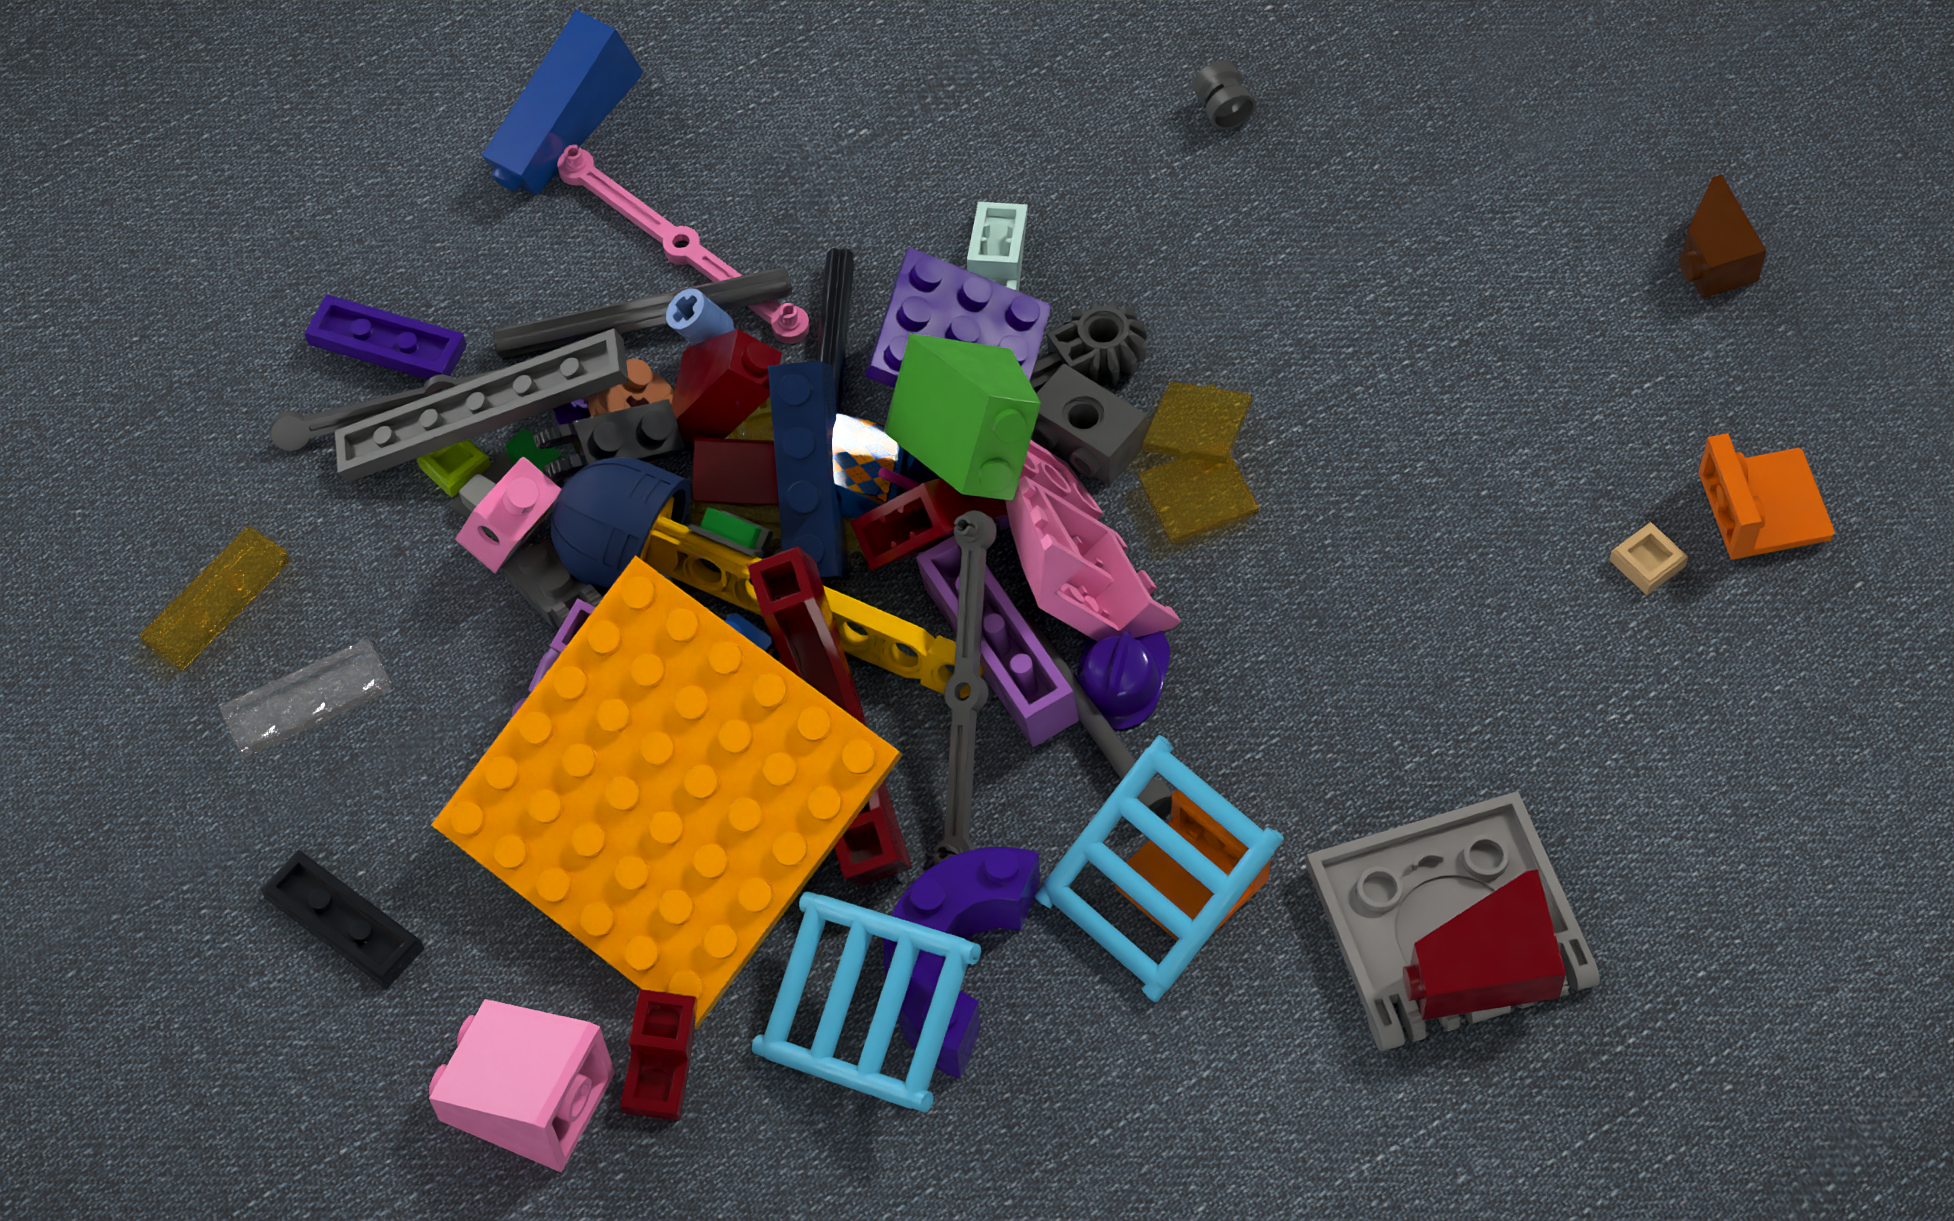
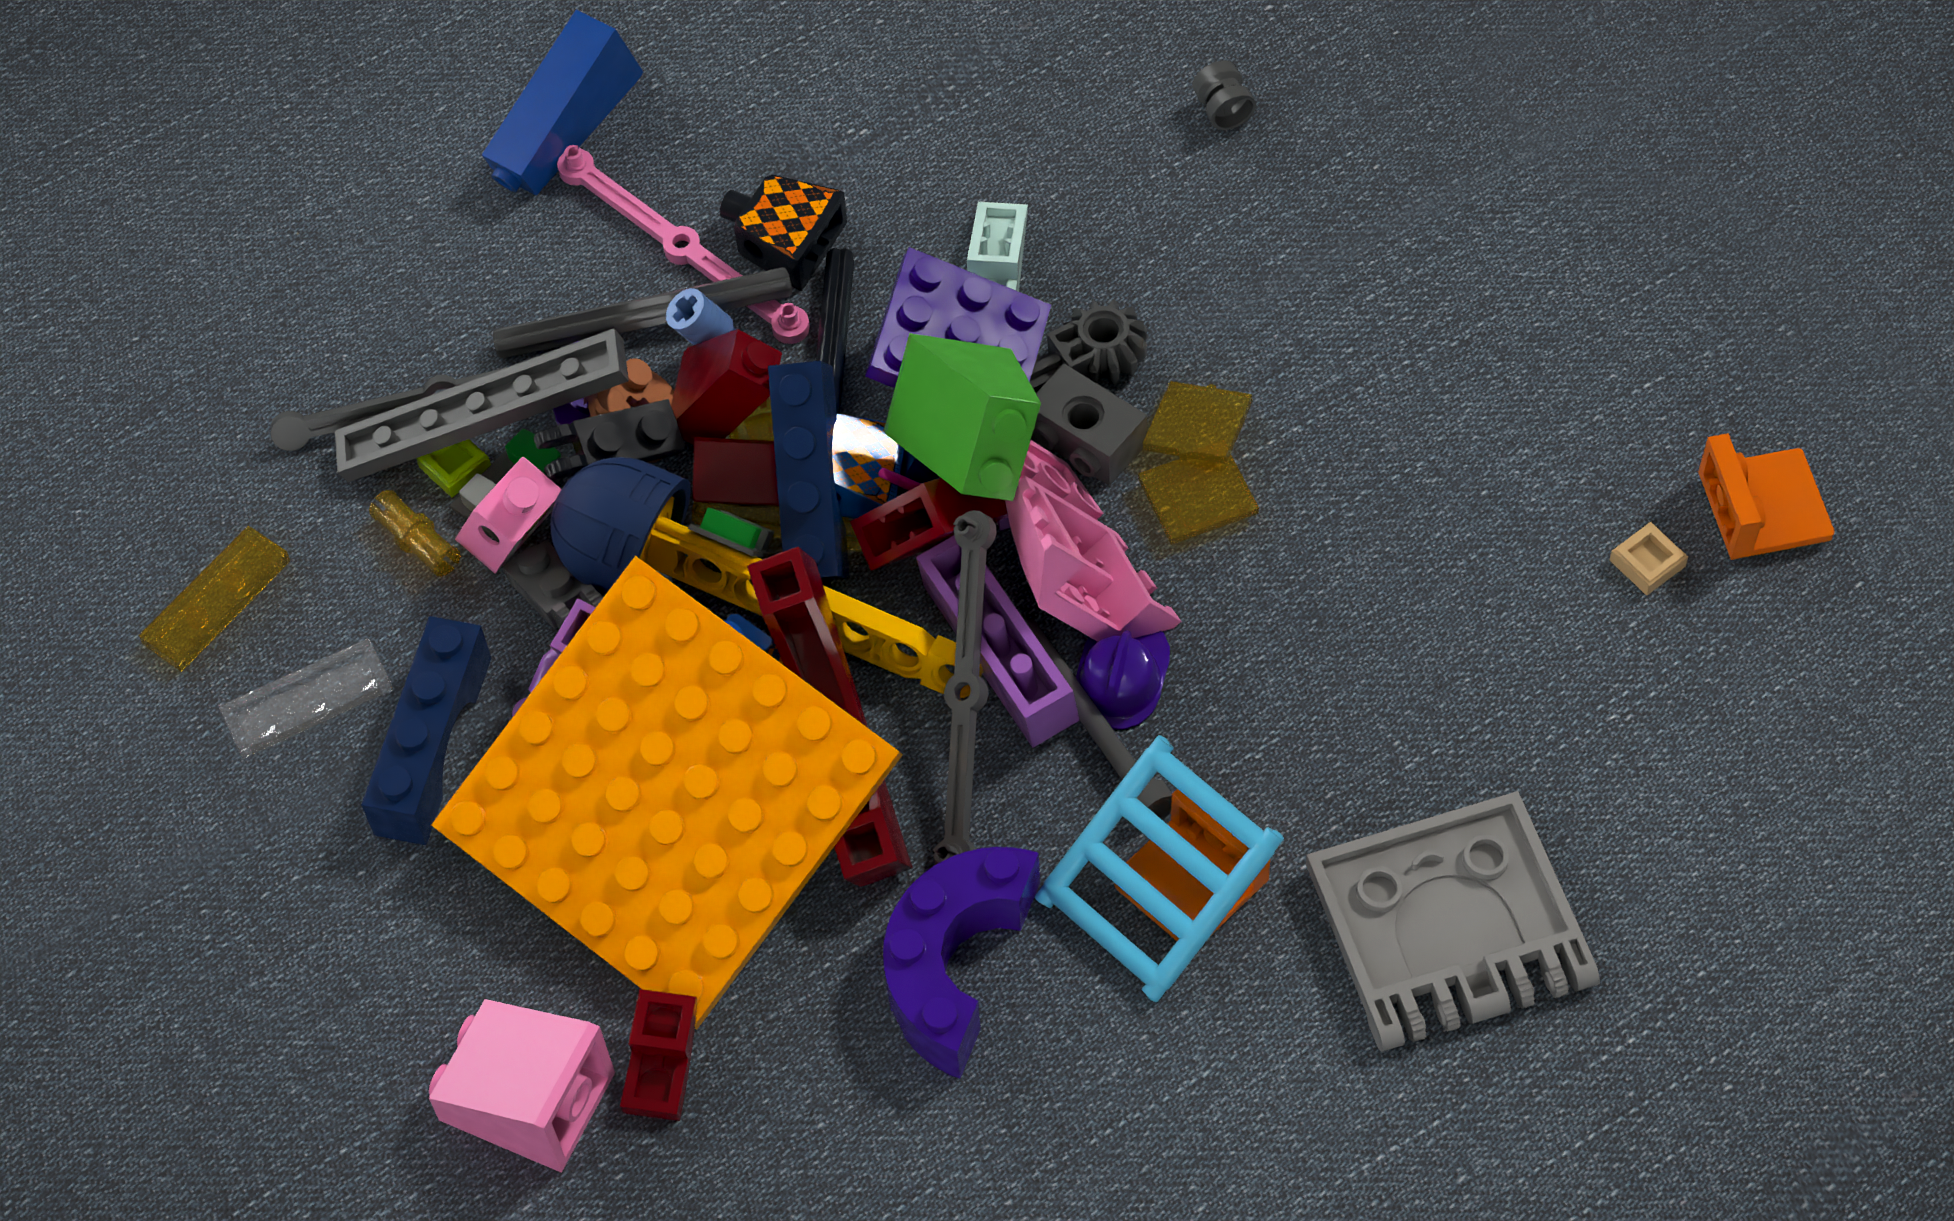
black tile [260,850,425,990] -> none
dark purple plate [304,294,467,380] -> none
medium azure bar [752,892,981,1113] -> none
dark red slope [1403,869,1566,1020] -> none
reddish brown slope [1679,174,1767,299] -> none
none -> dark blue arch [361,616,491,846]
none -> clear yellow pin [369,490,461,577]
none -> black torso [720,175,848,291]

